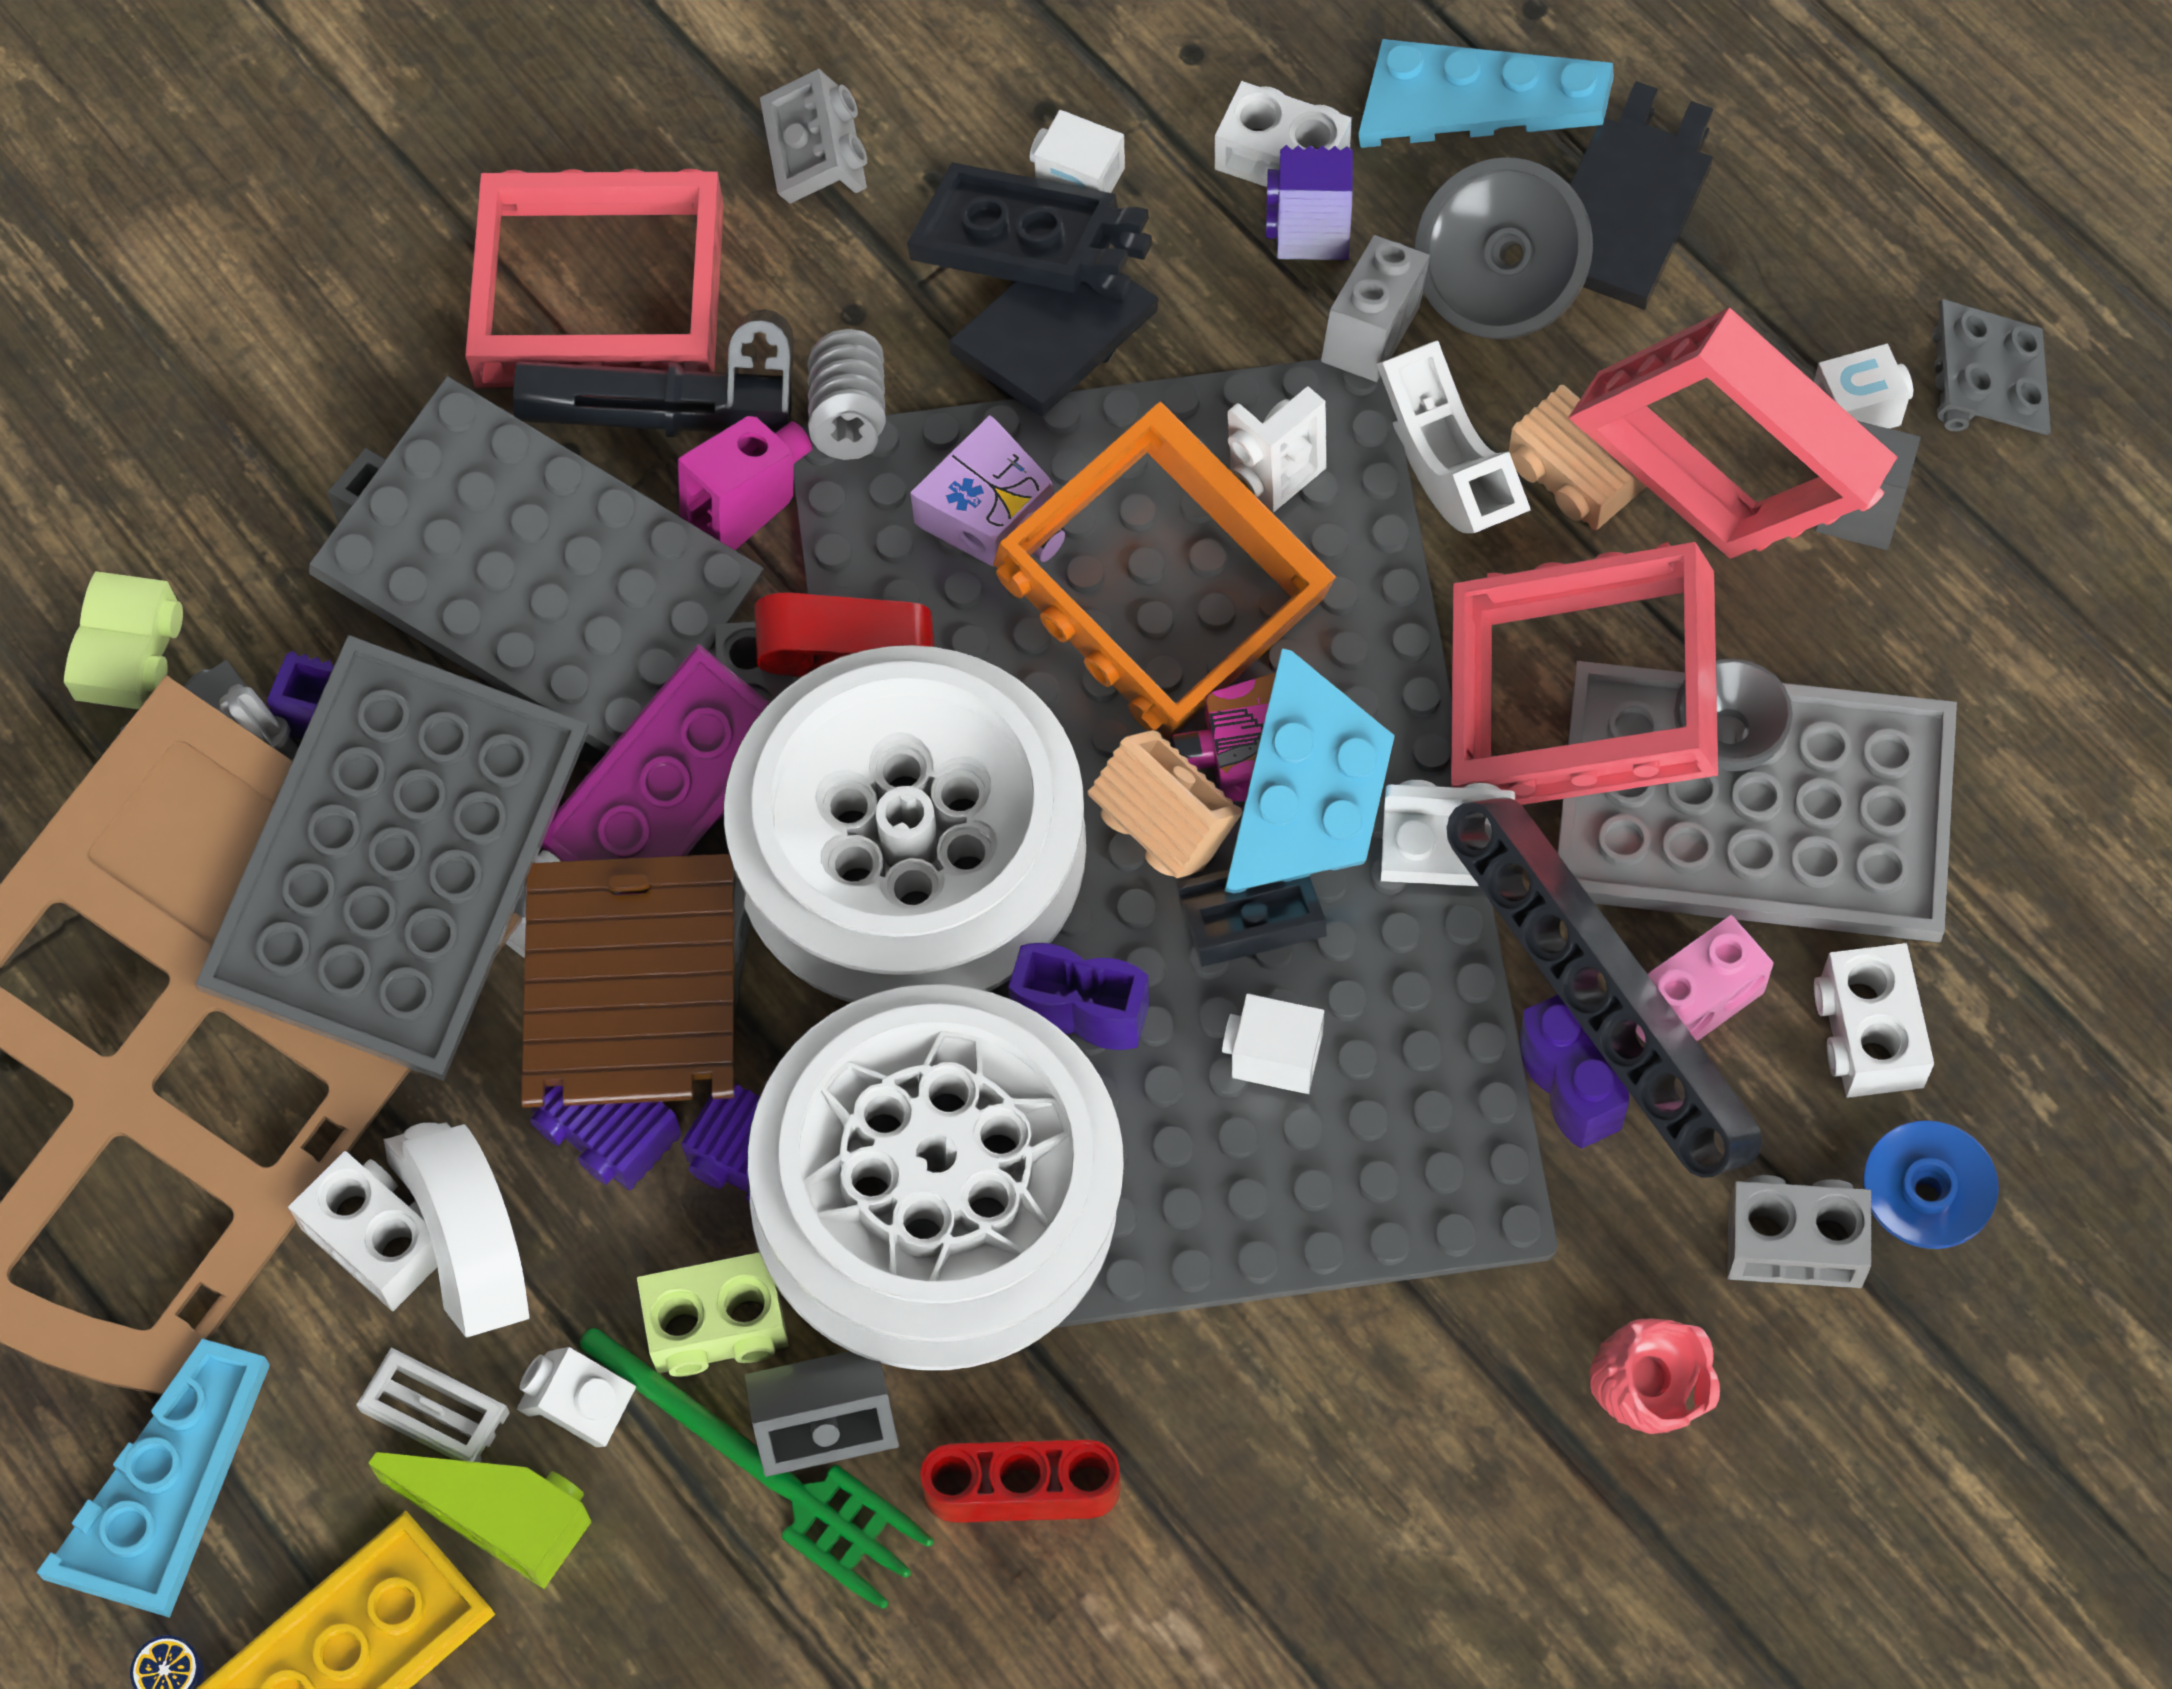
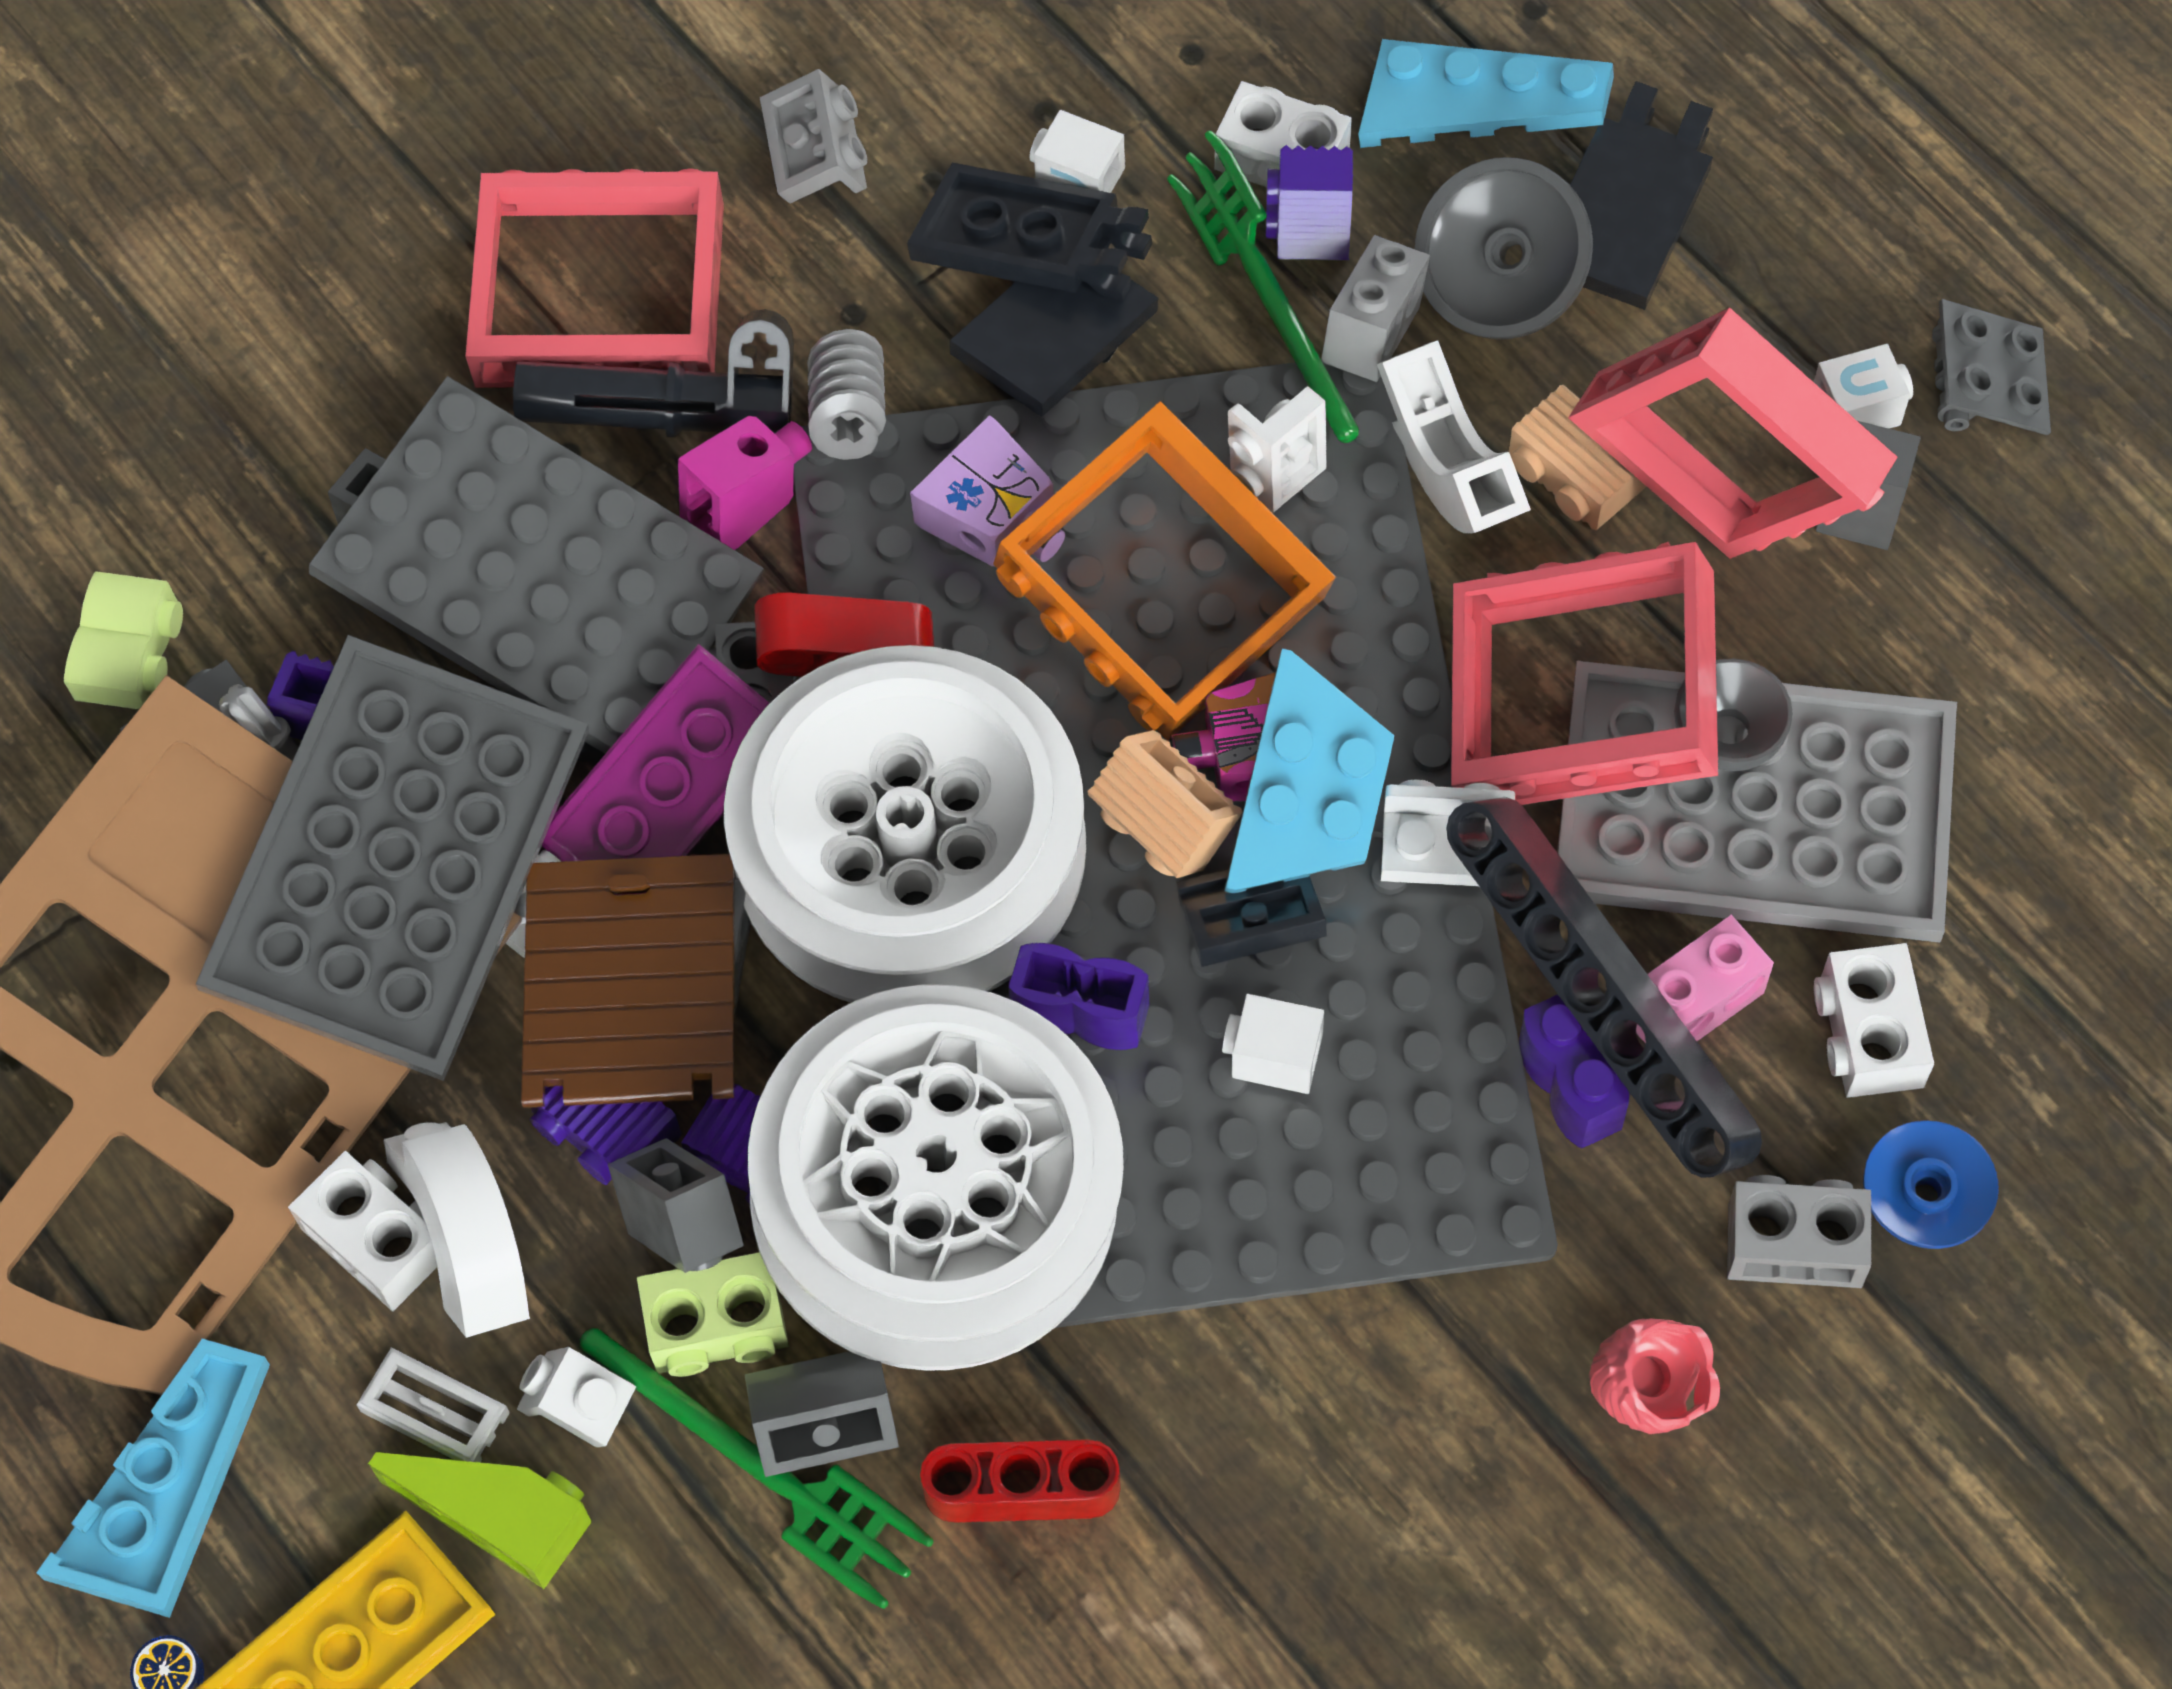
none -> dark grey brick [608,1138,744,1273]
none -> green piece [1167,130,1359,443]

